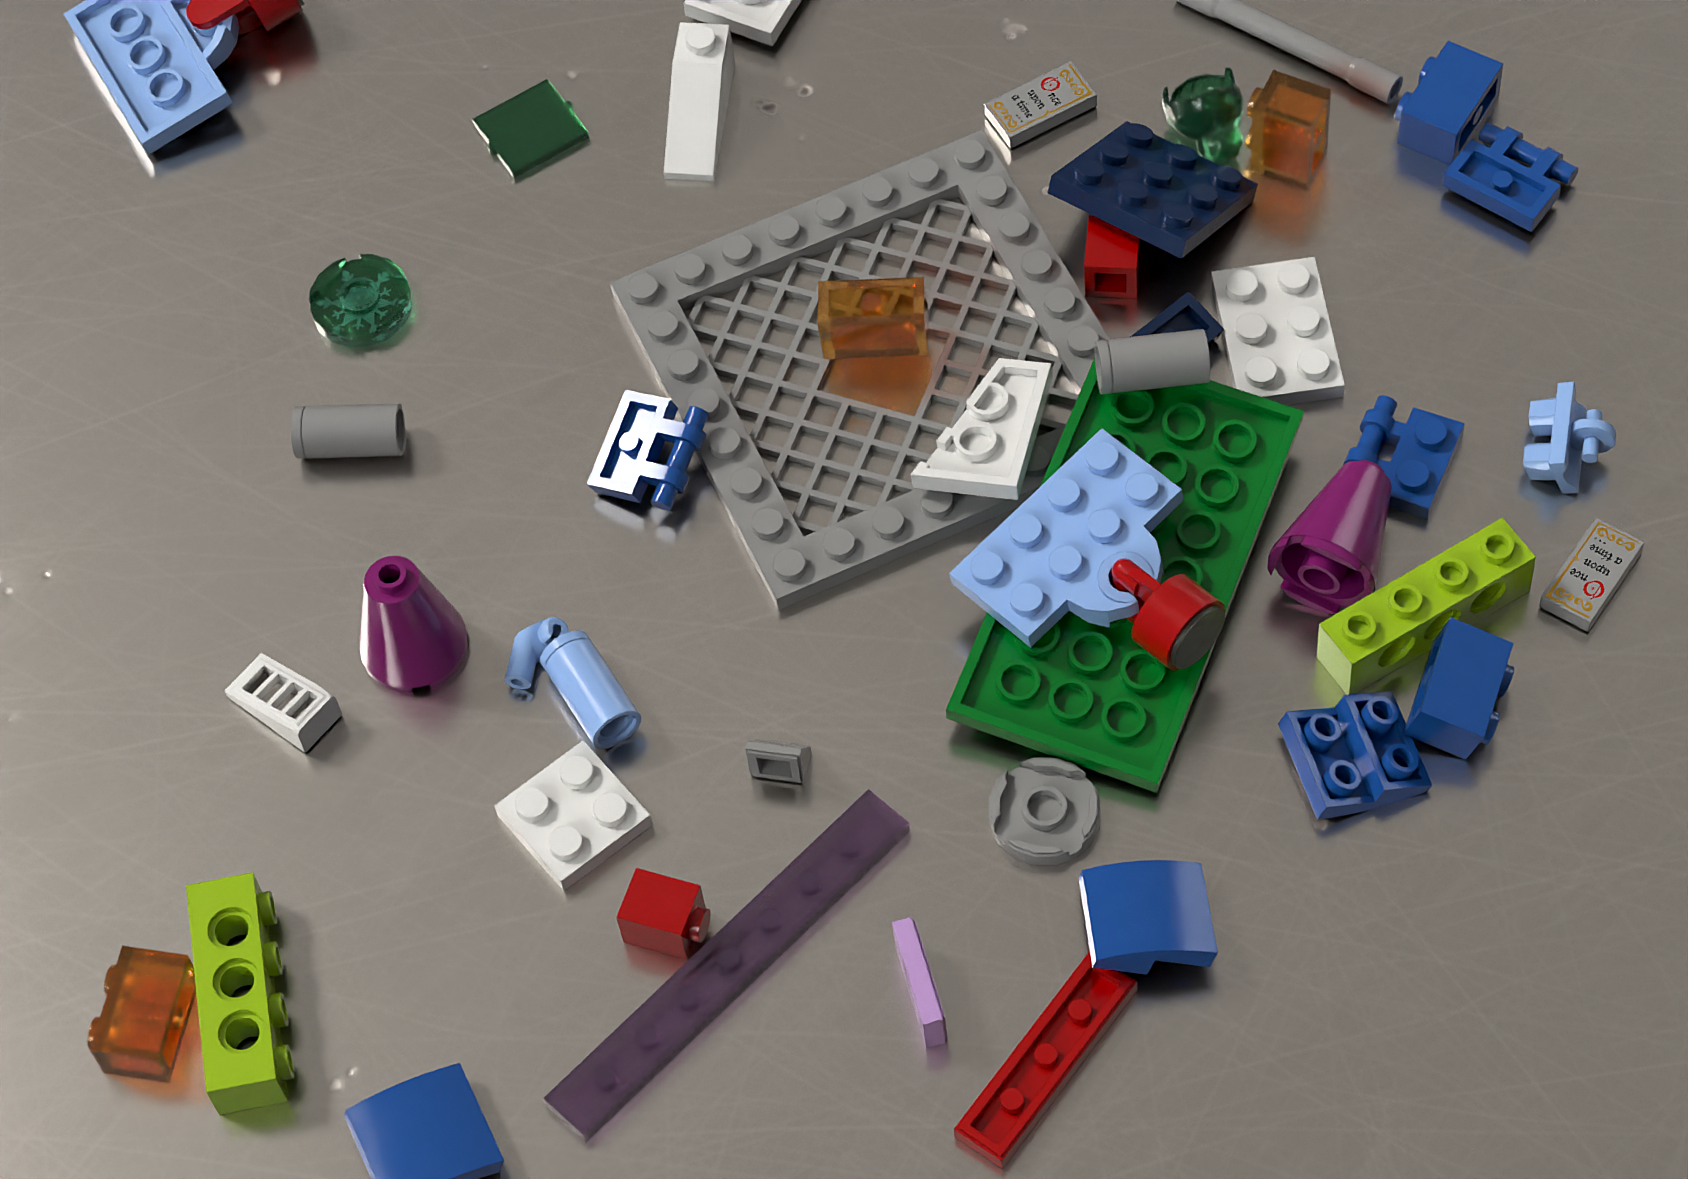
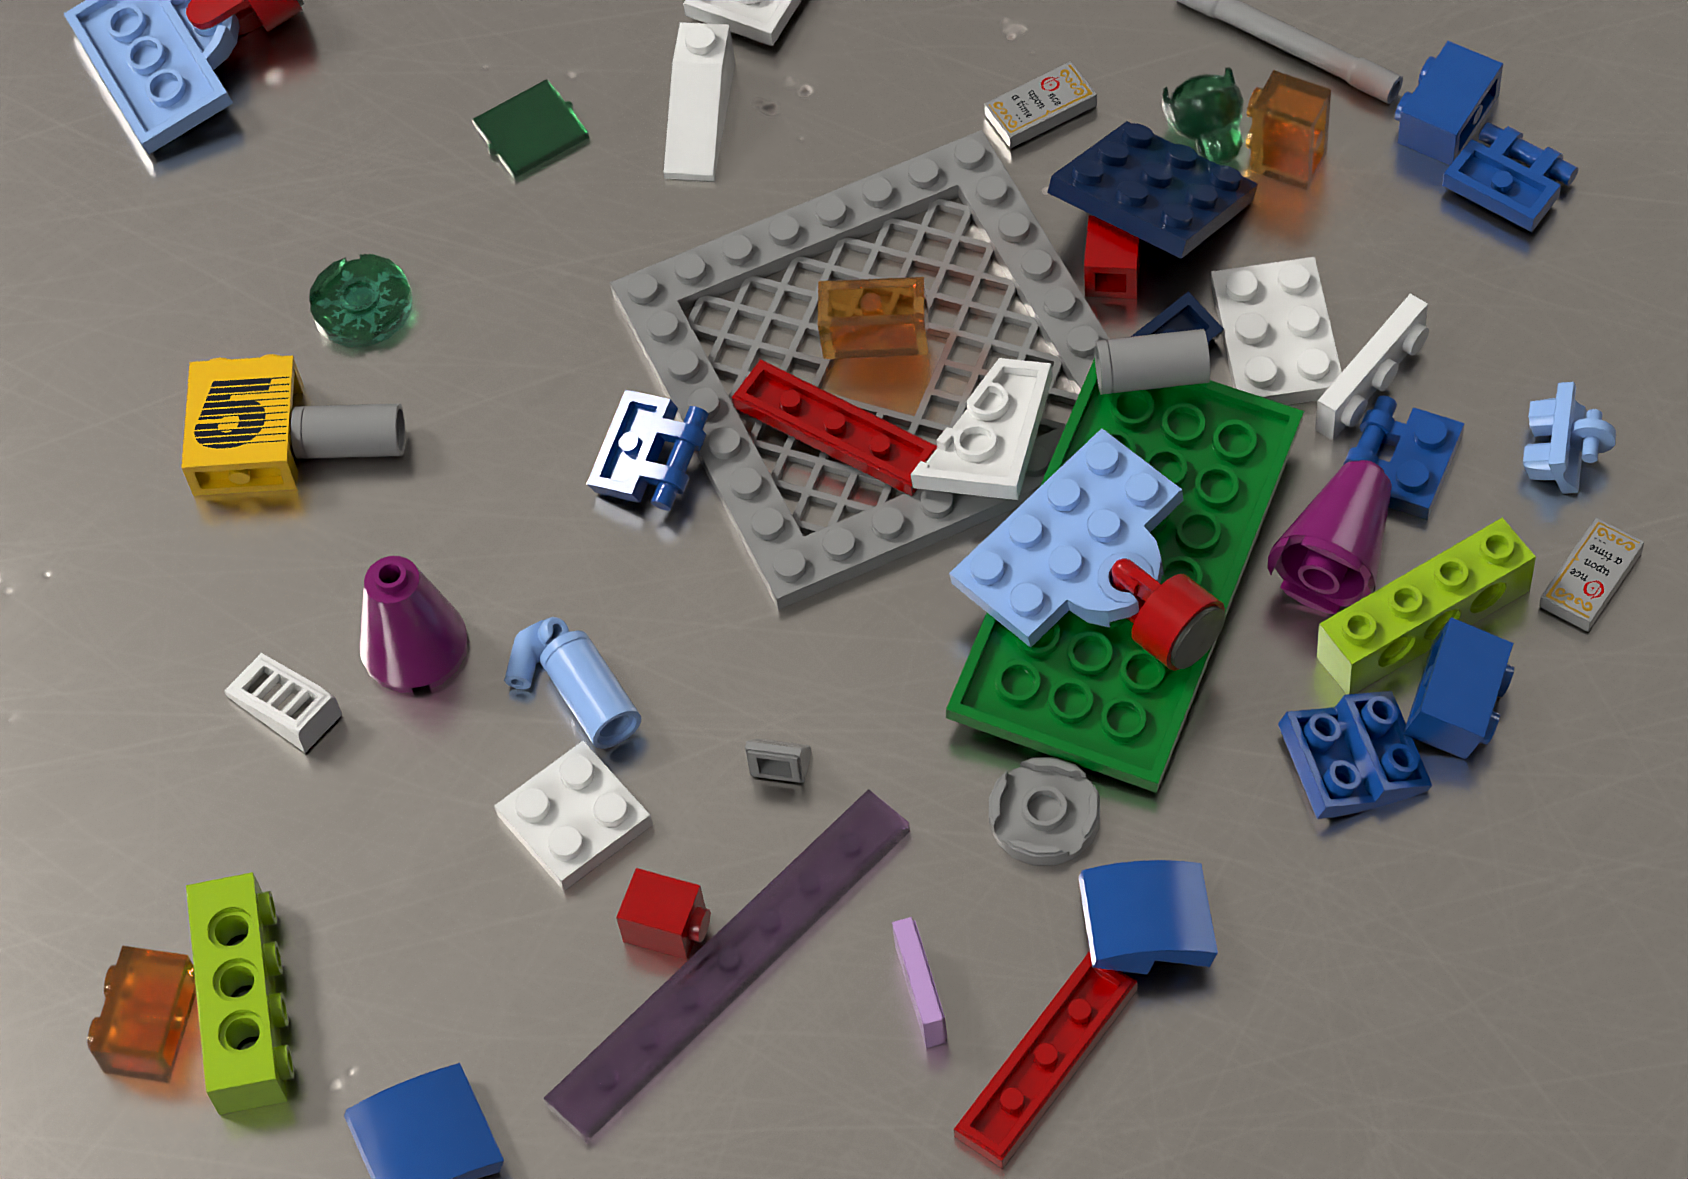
none -> yellow panel [181,354,303,496]
none -> red tile [732,359,937,496]
none -> white plate [1315,294,1429,441]

